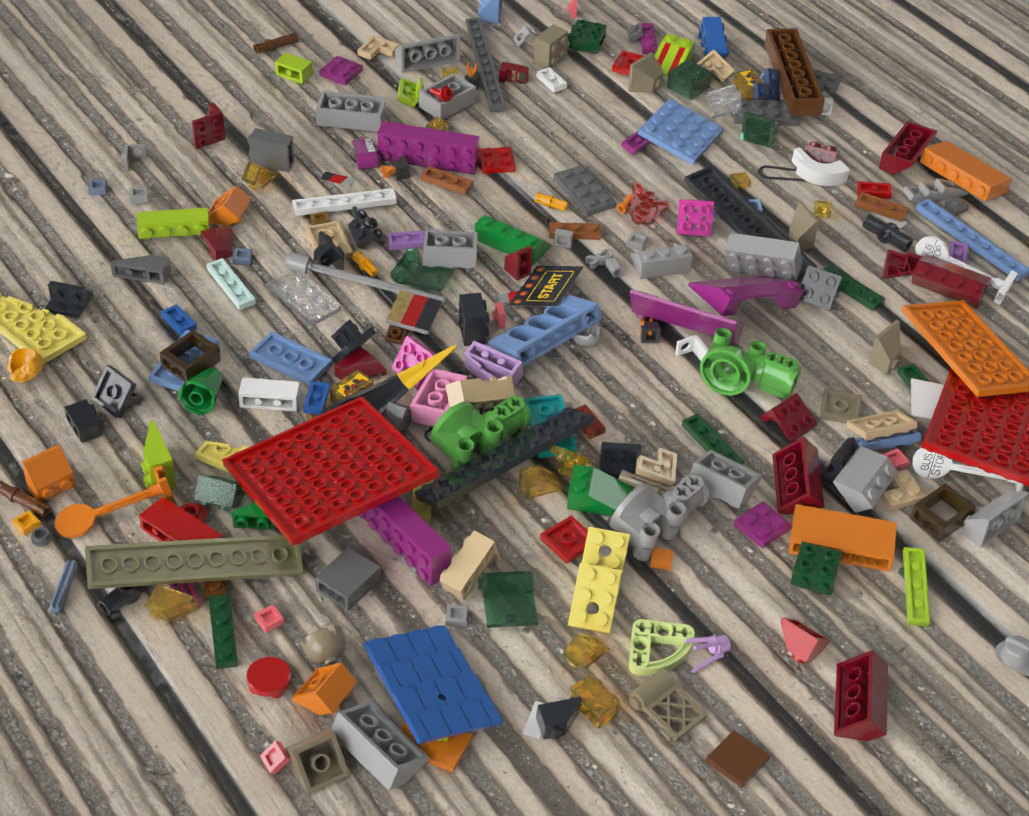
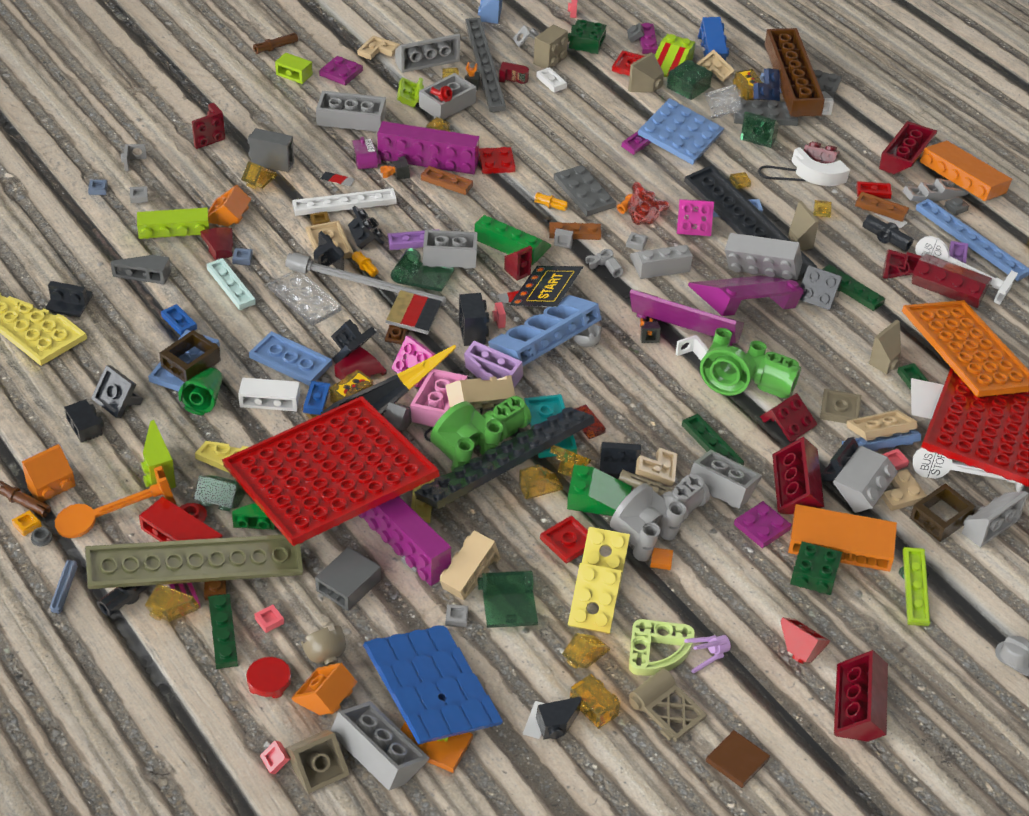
light orange hair [7,348,44,383] -> none

